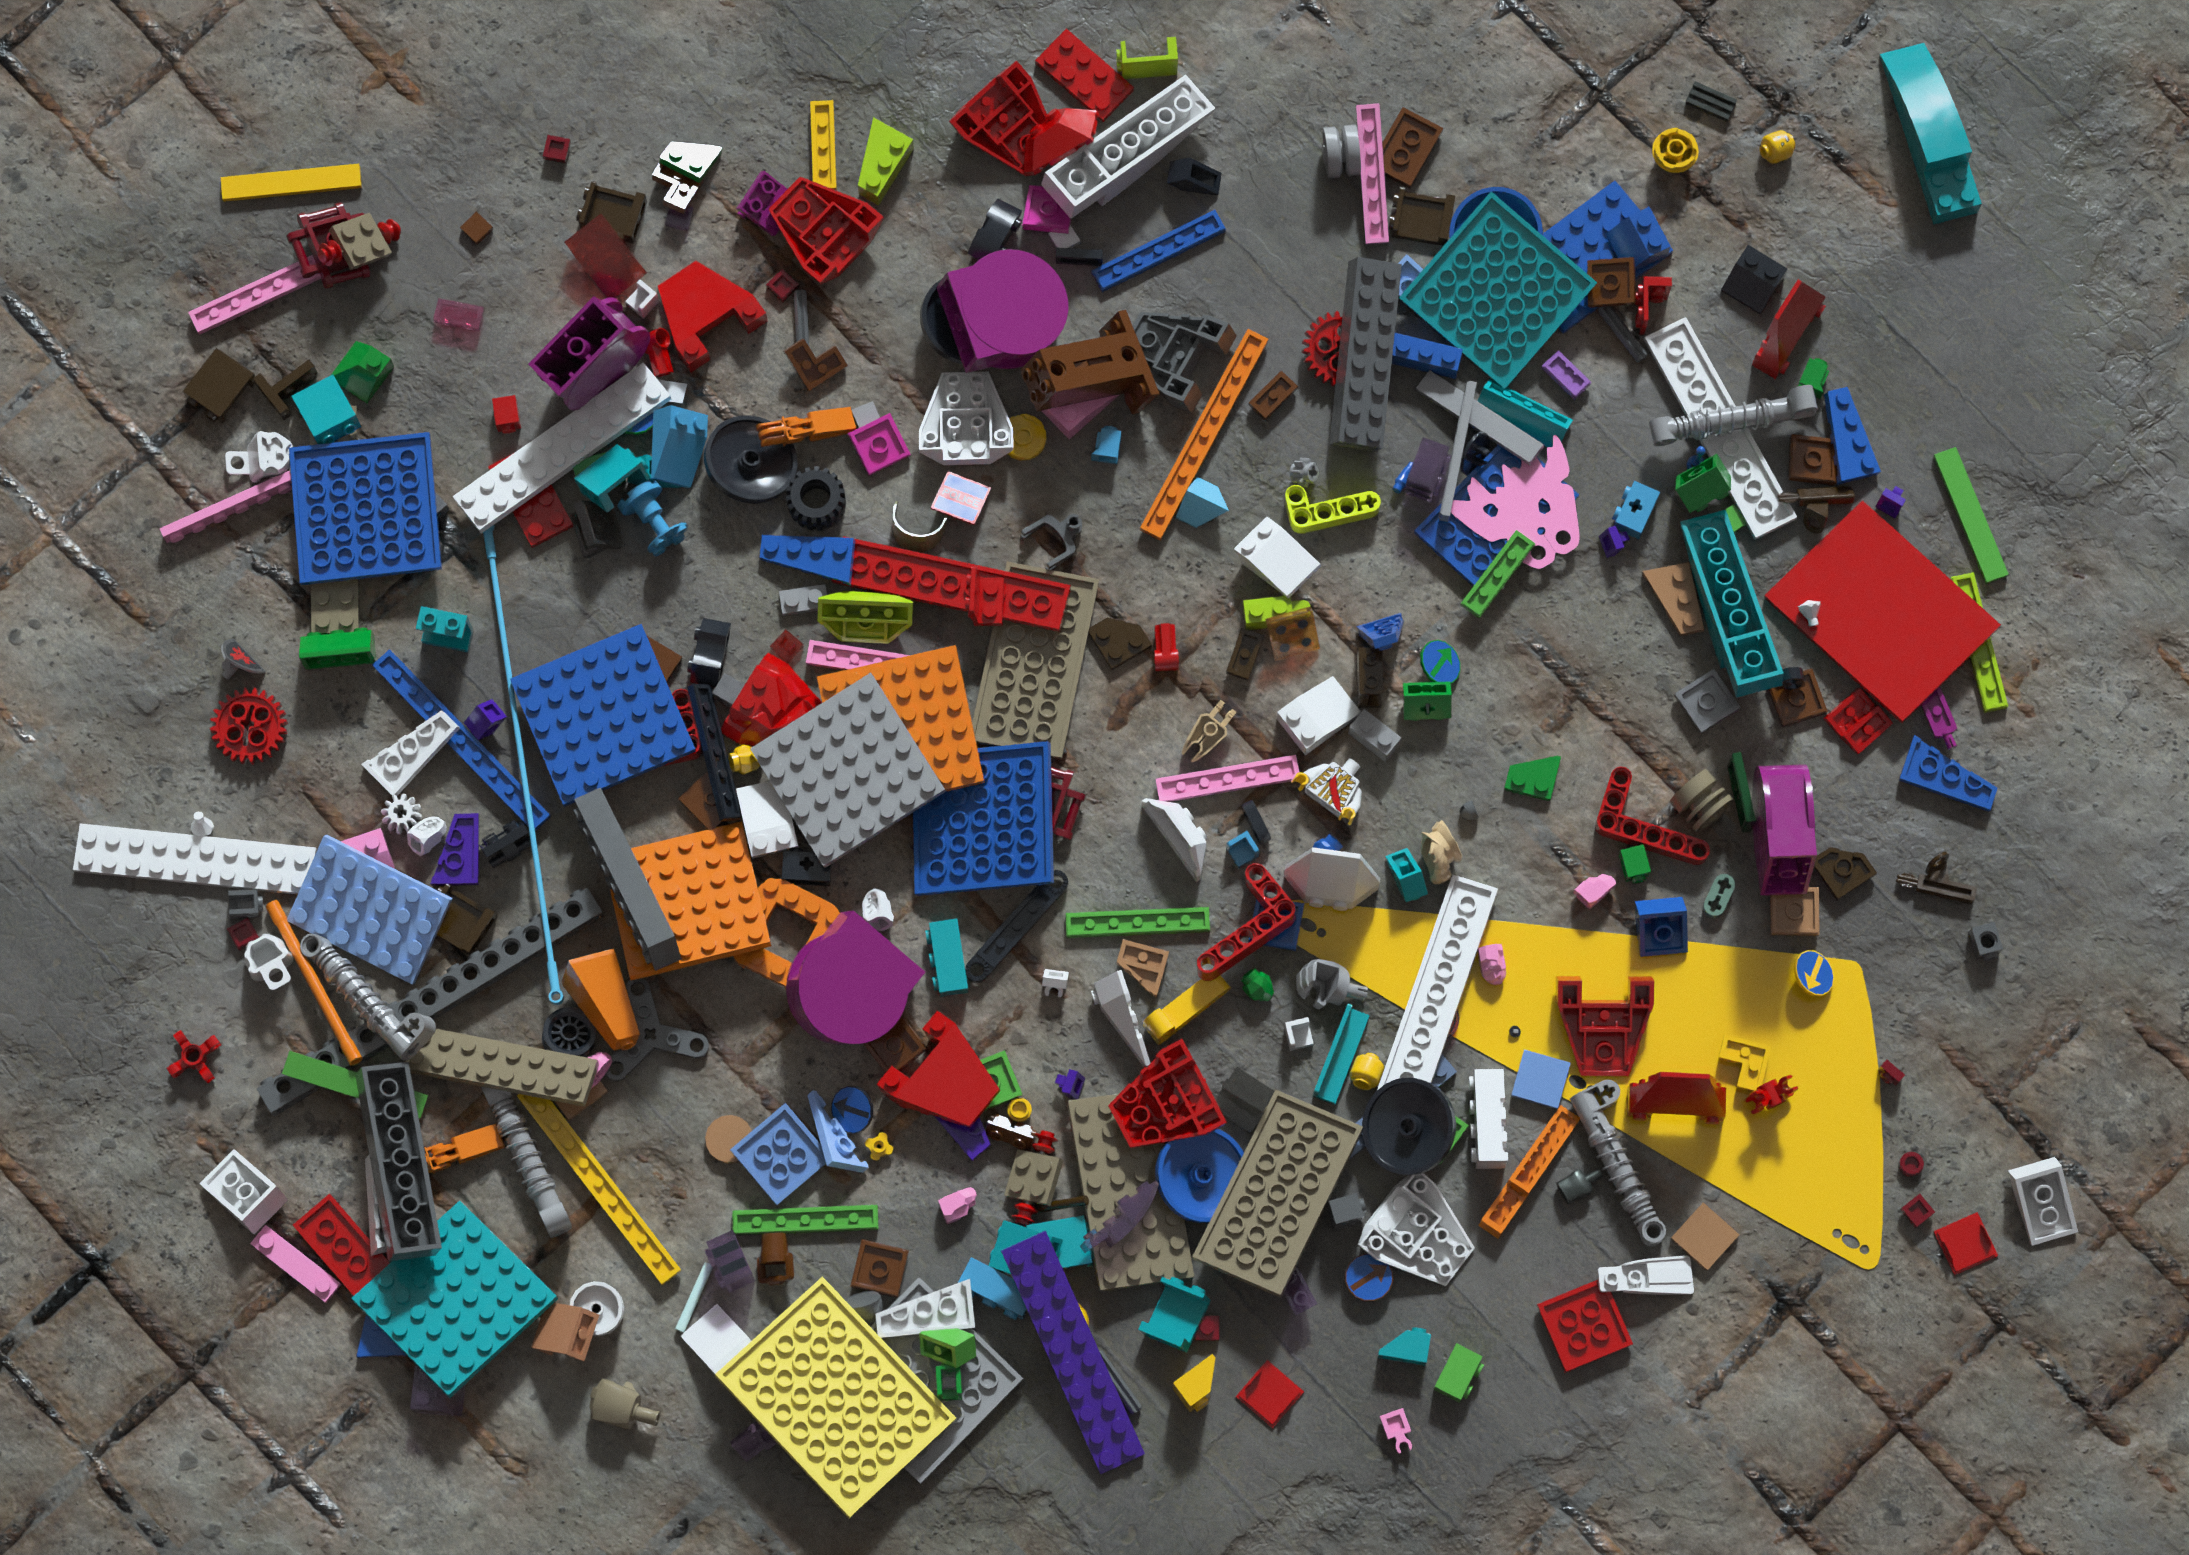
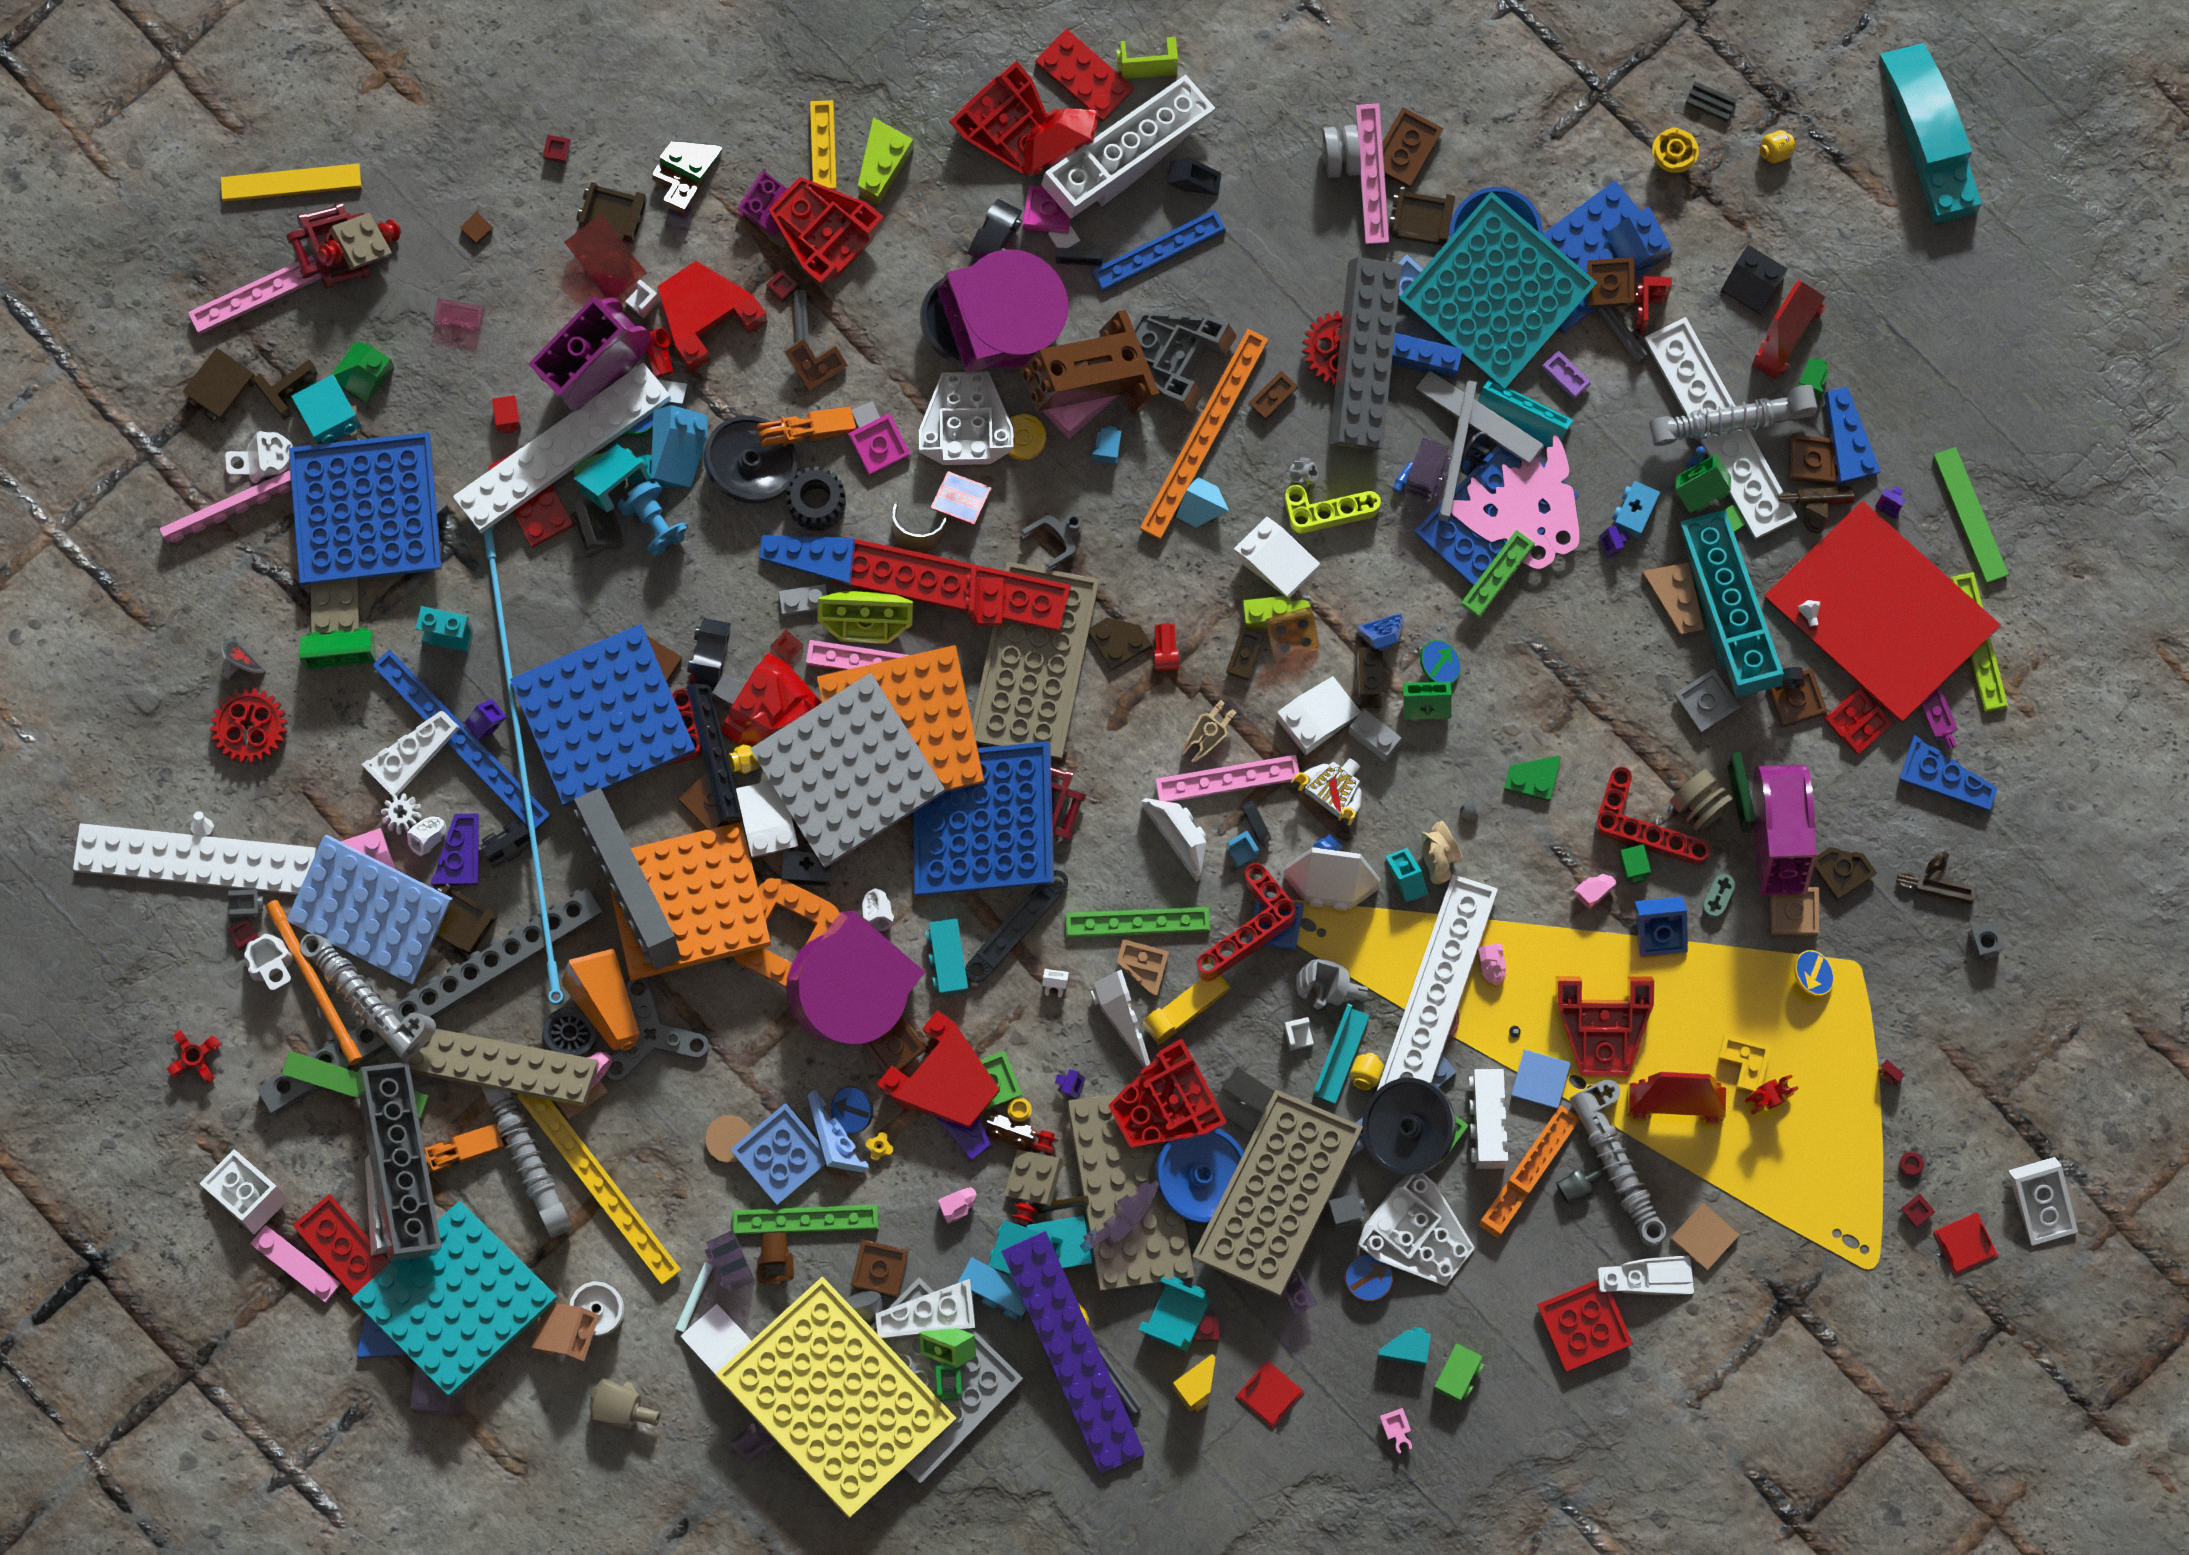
green rock [1240,968,1274,1001] -> none

